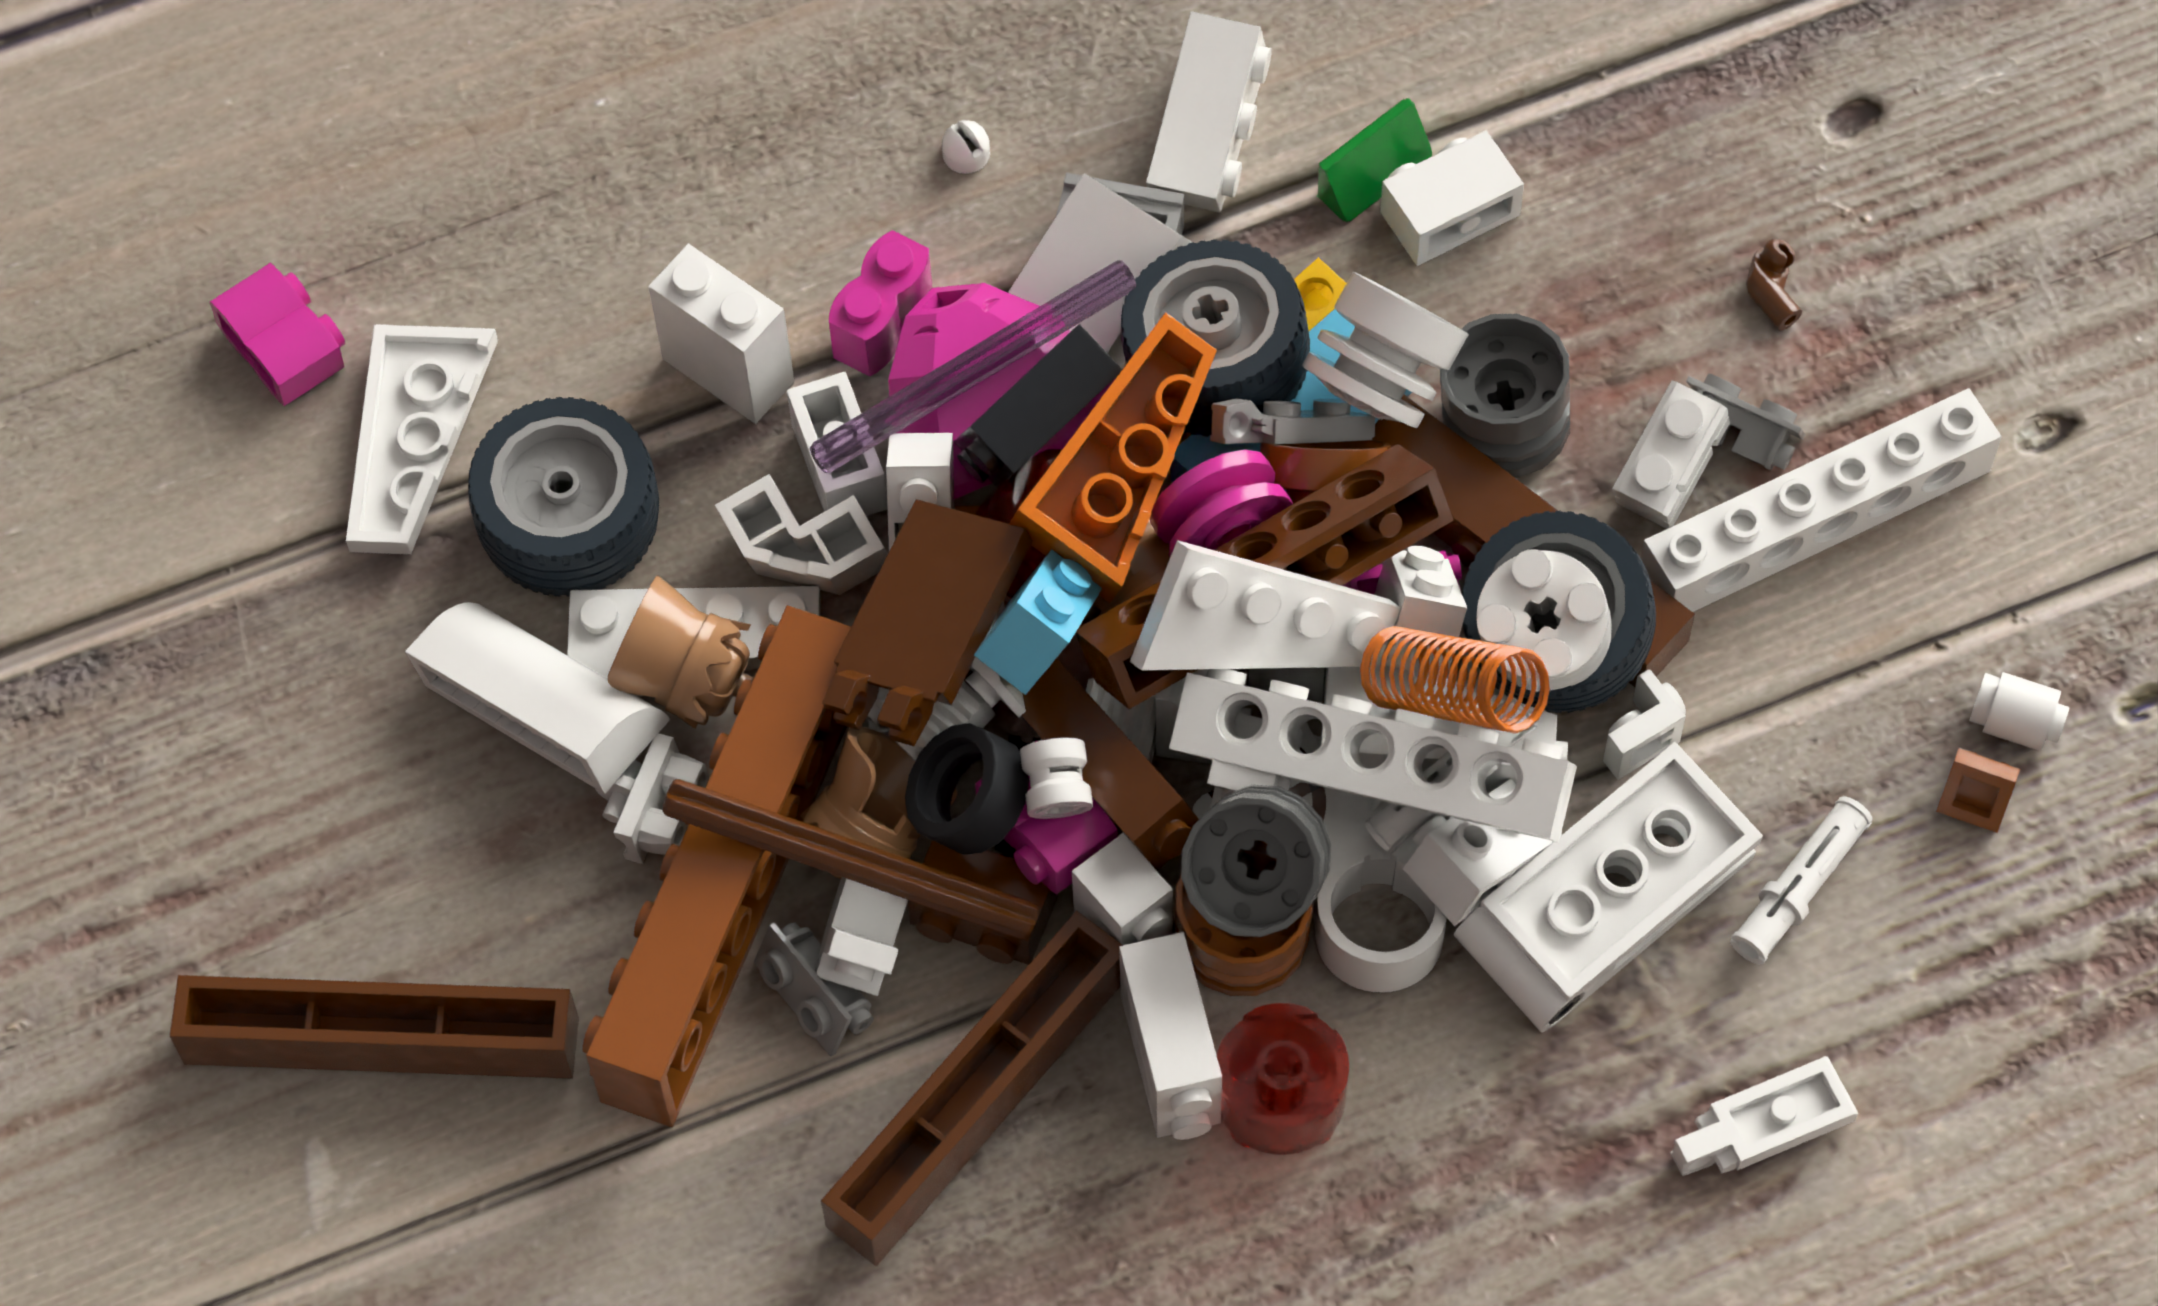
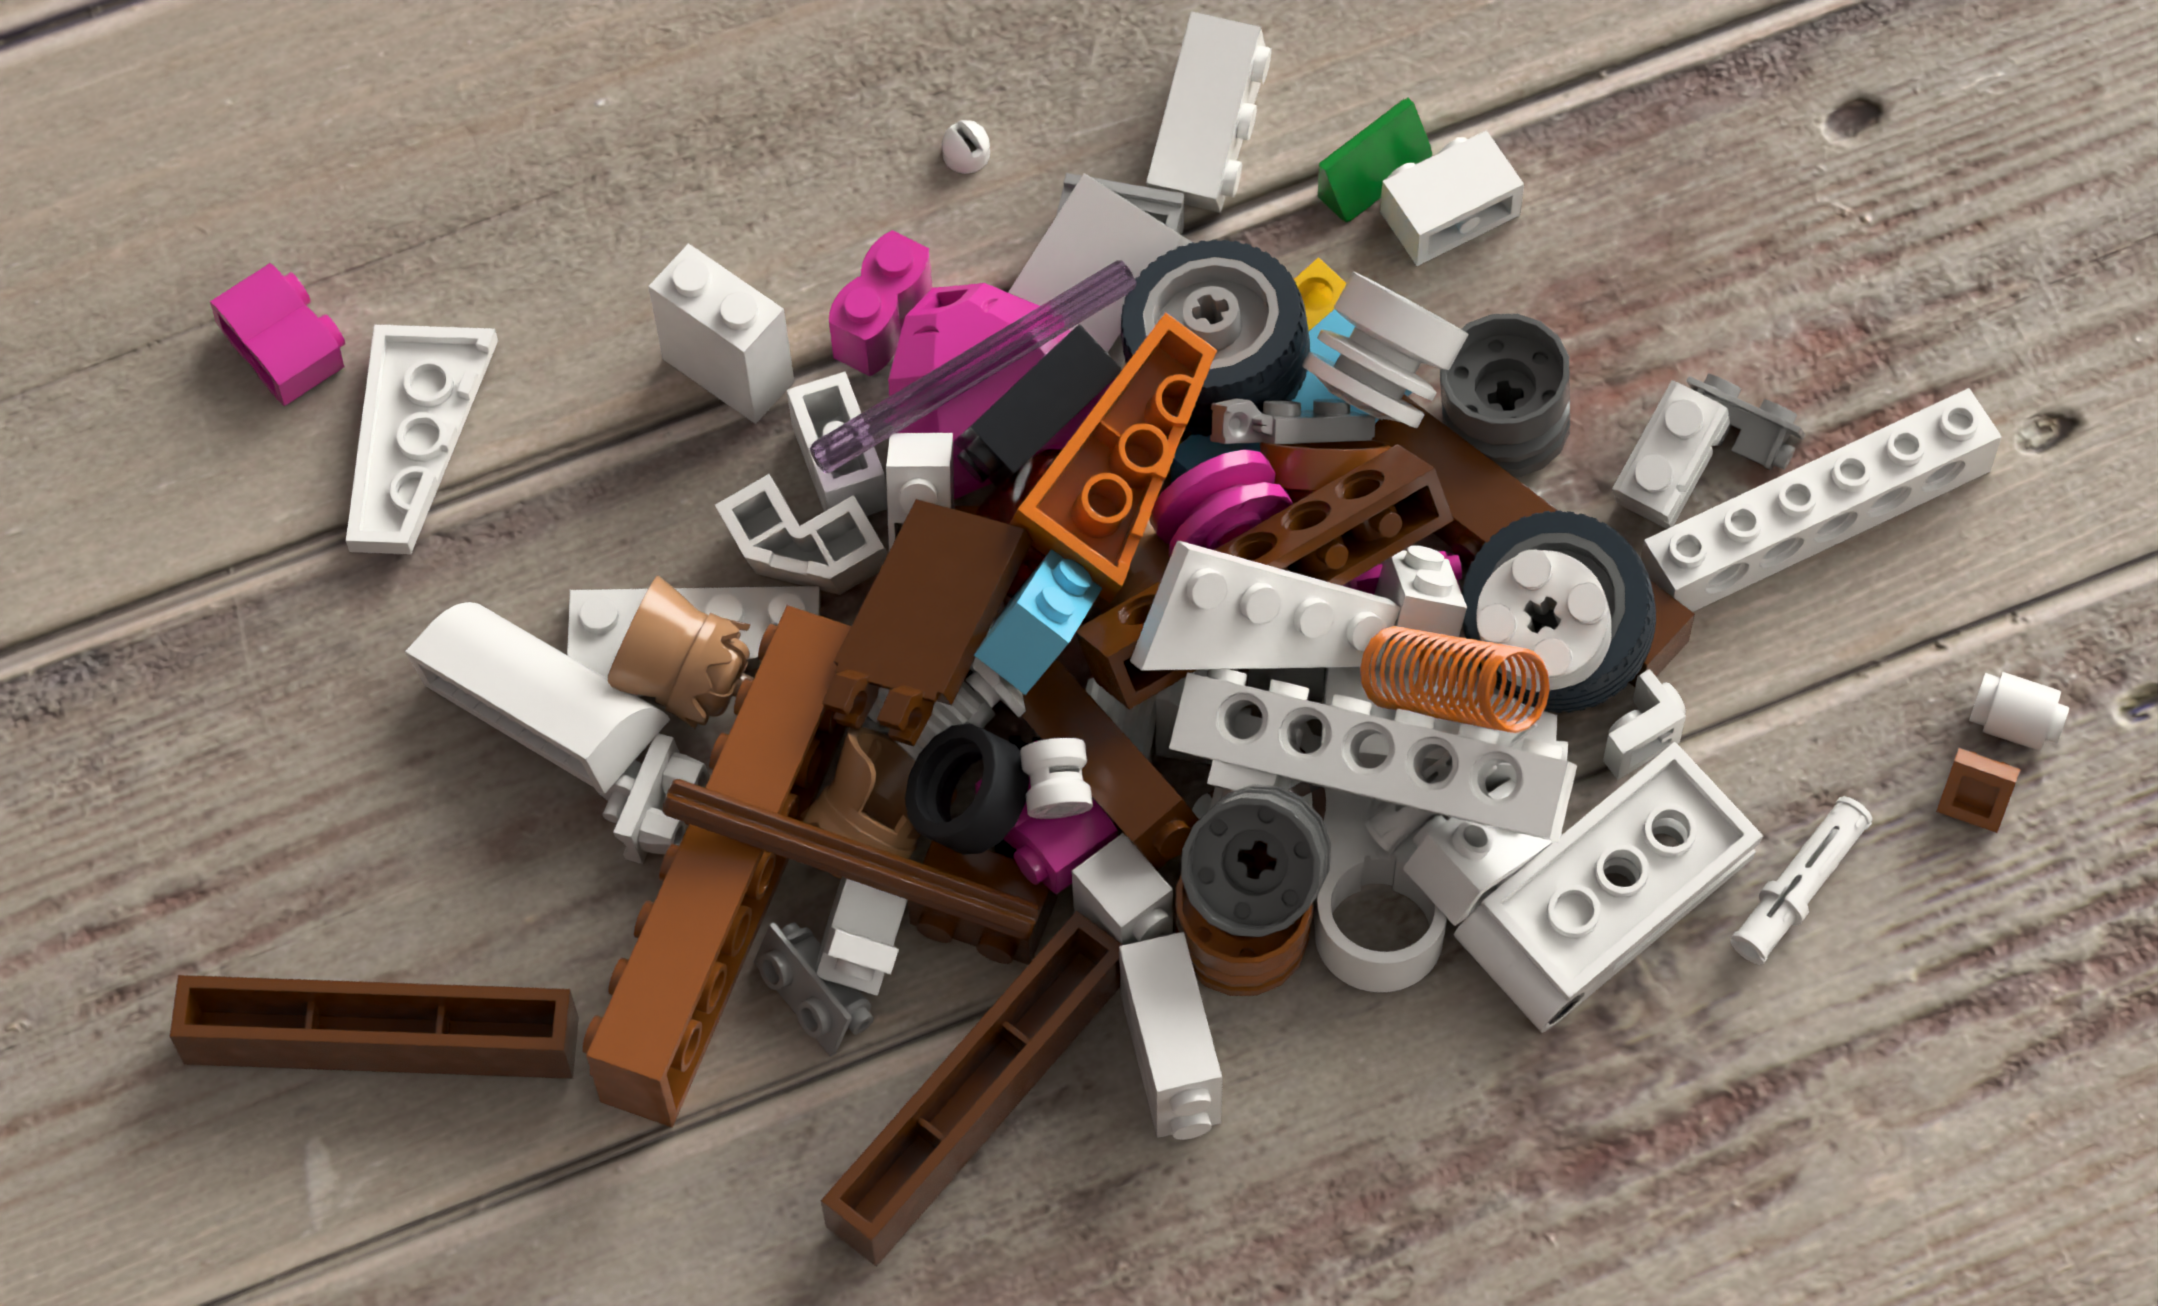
wheel [468,397,659,597] -> none
clear red brick [1217,1003,1349,1155] -> none
white hinge [1671,1056,1858,1176] -> none
reddish brown arm [1746,239,1803,331] -> none

